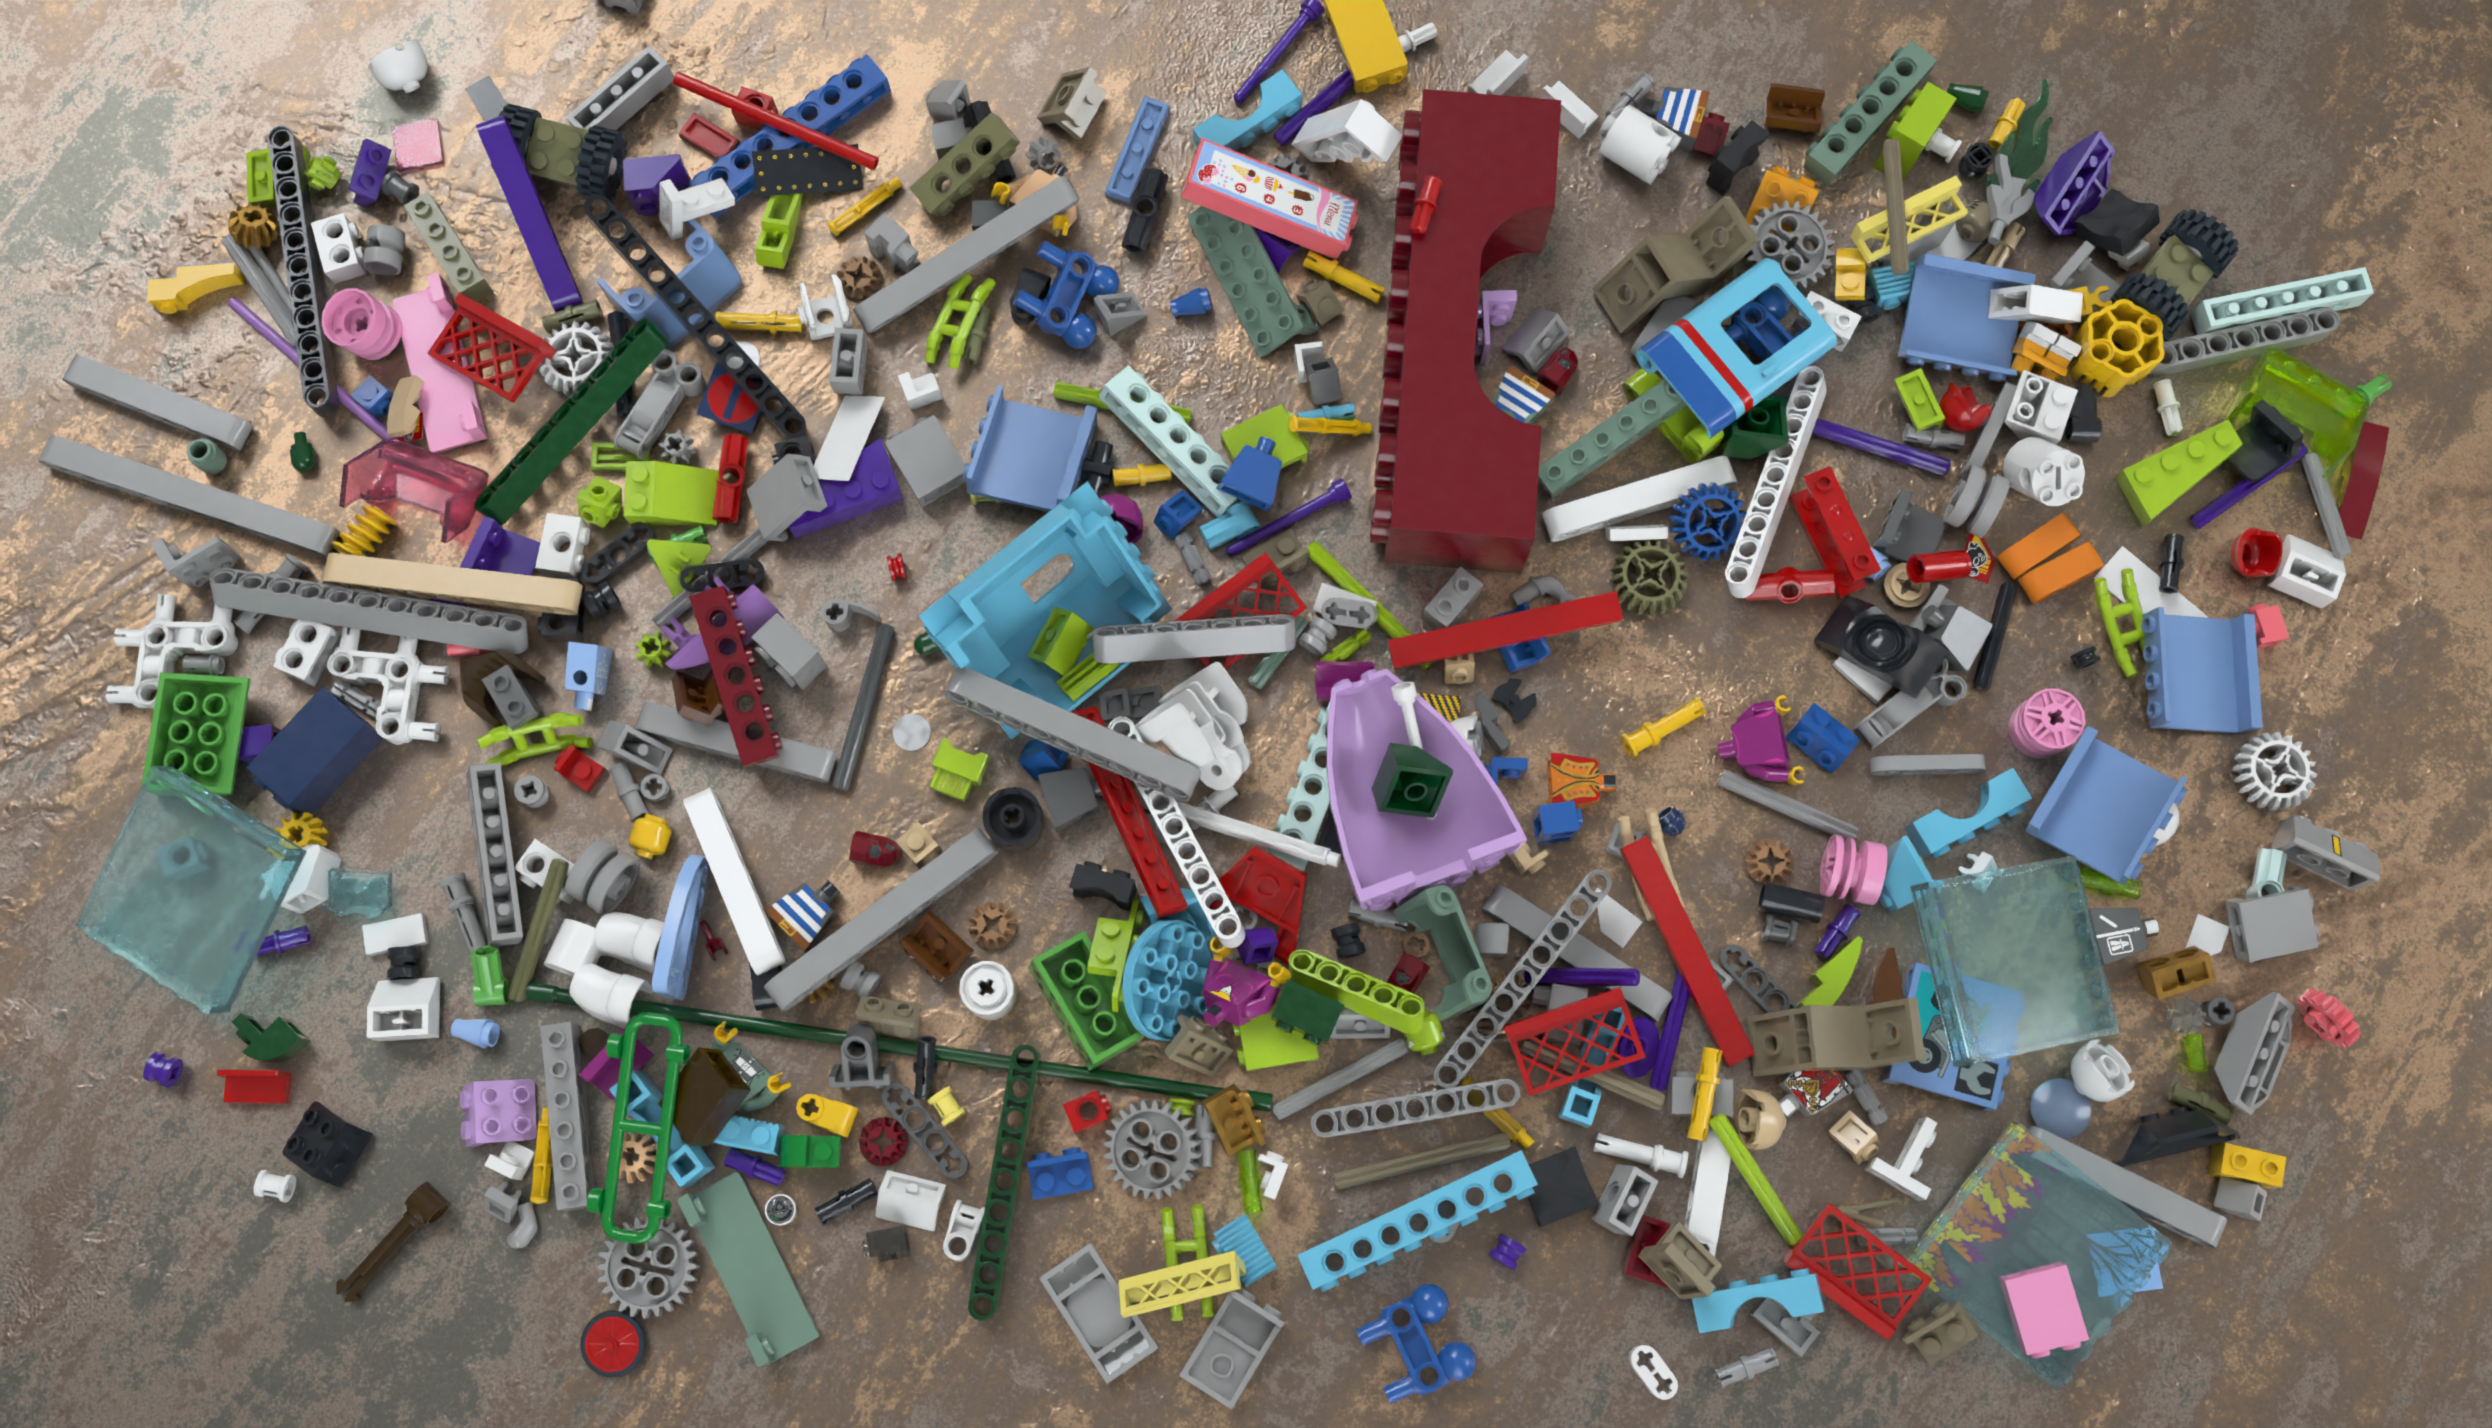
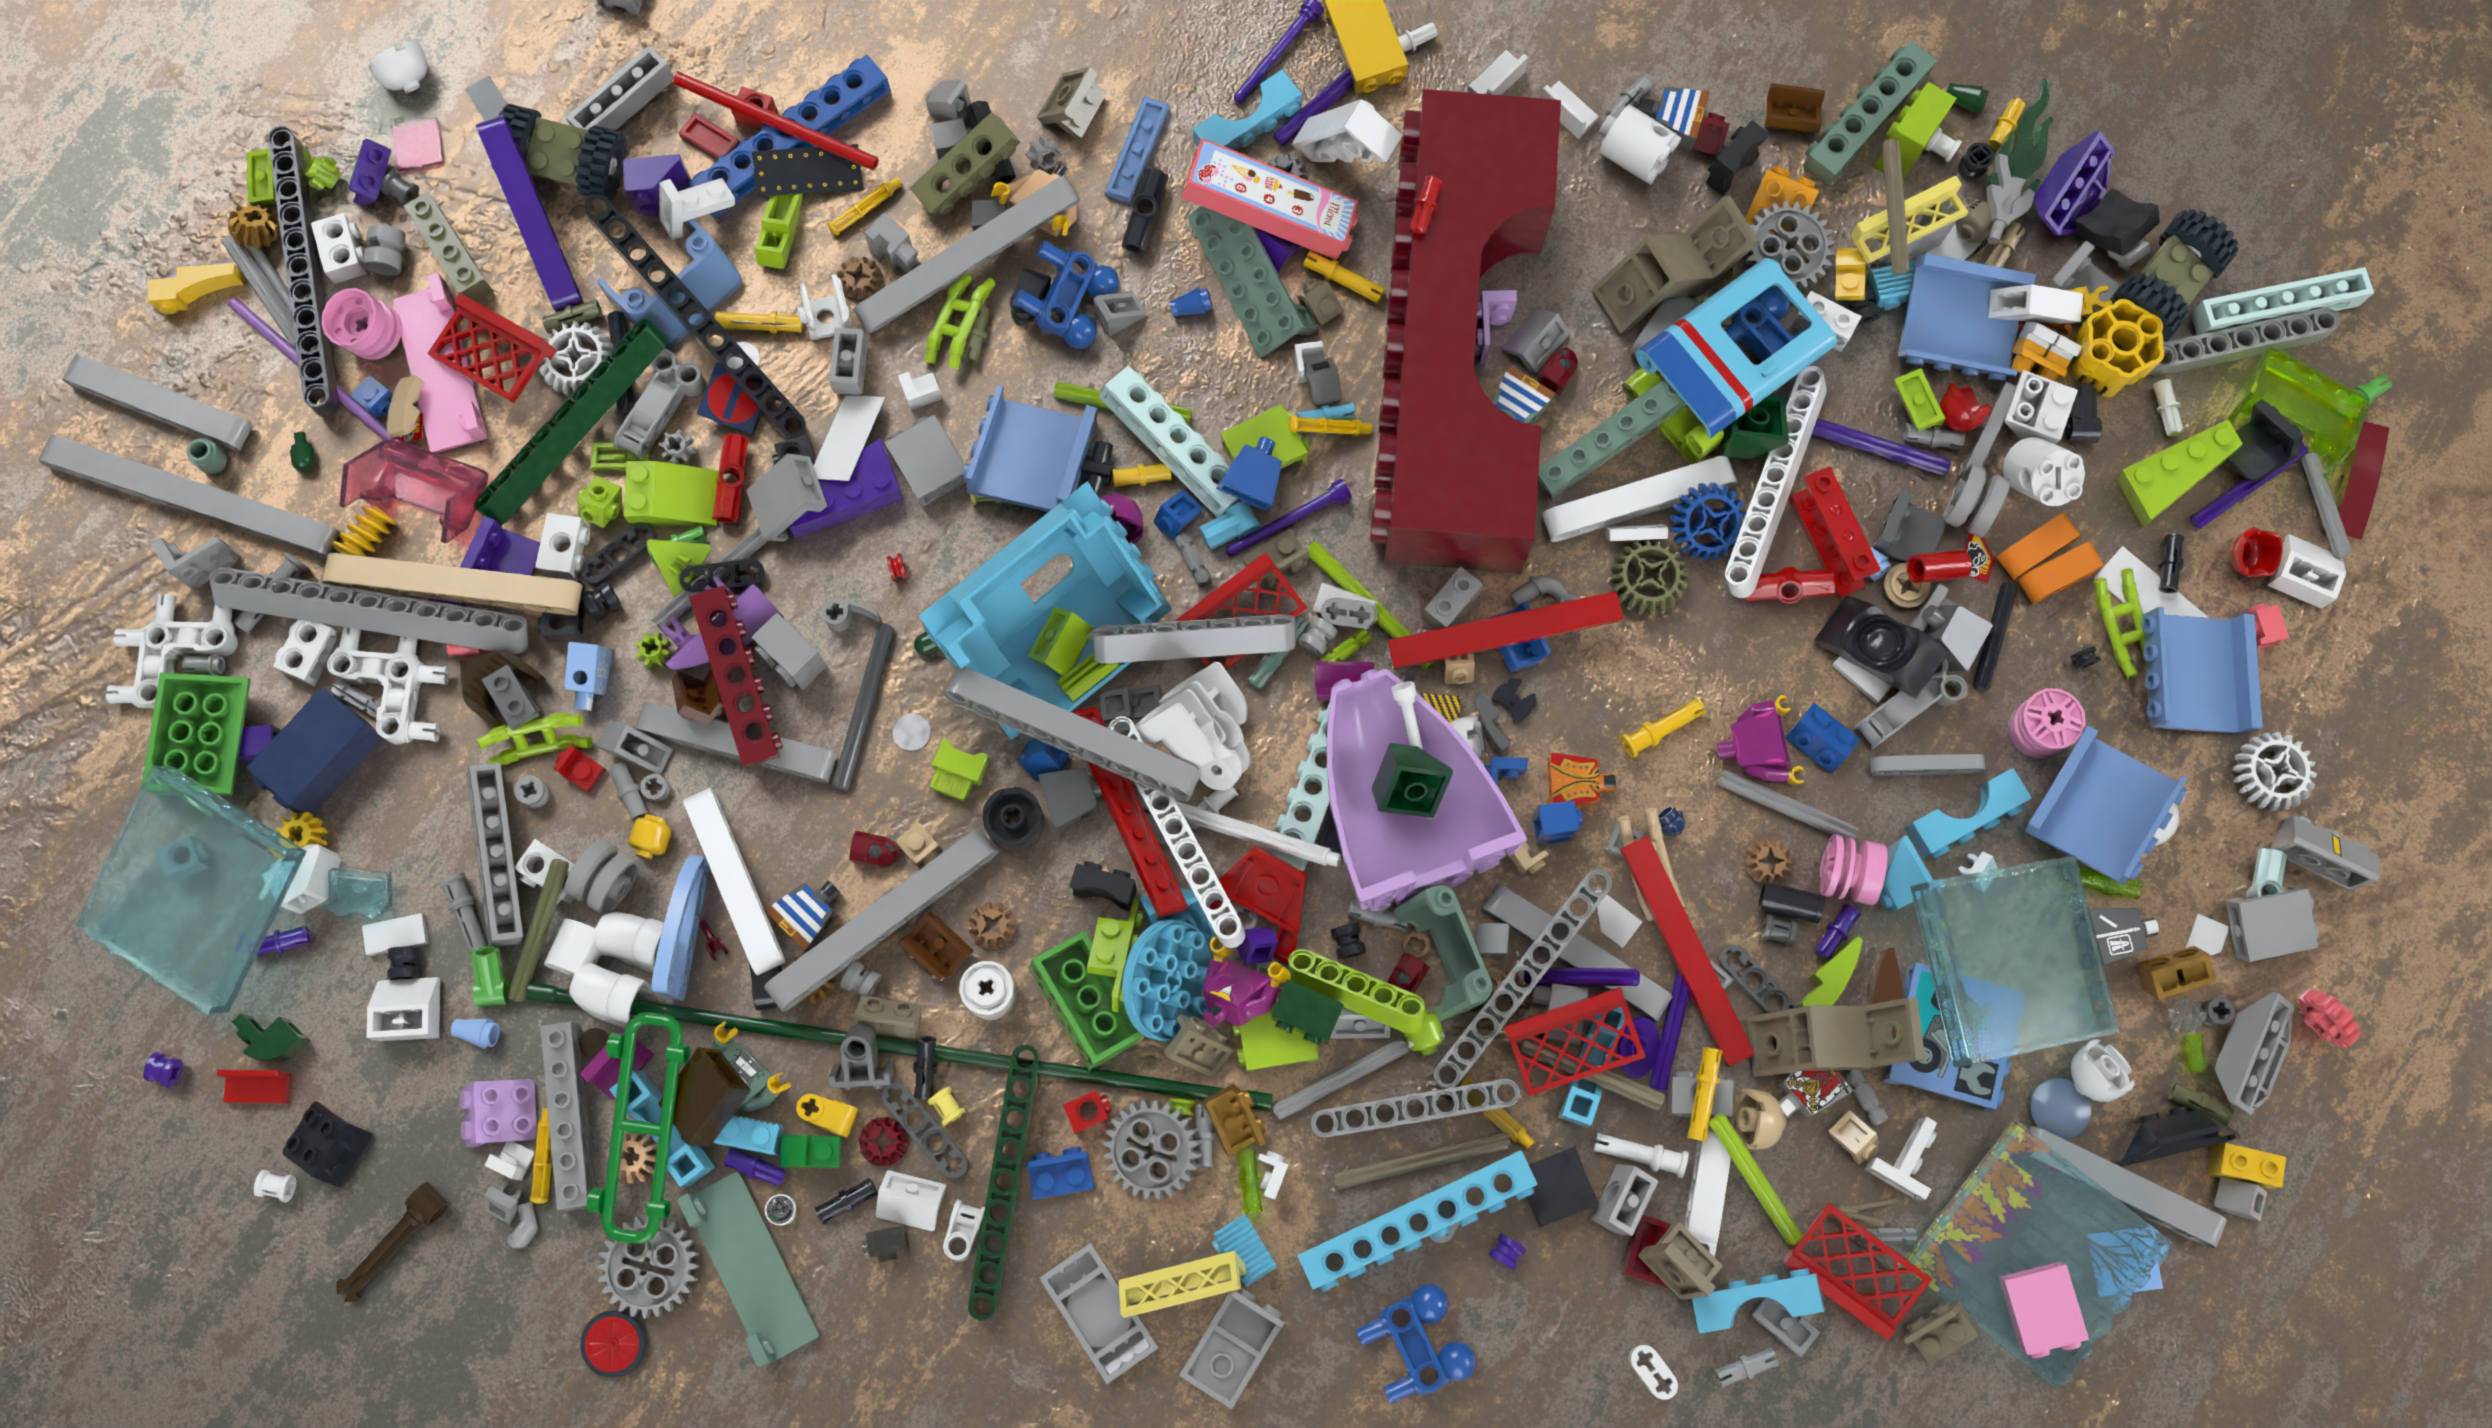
lime piece [1160,1204,1214,1321] -> none

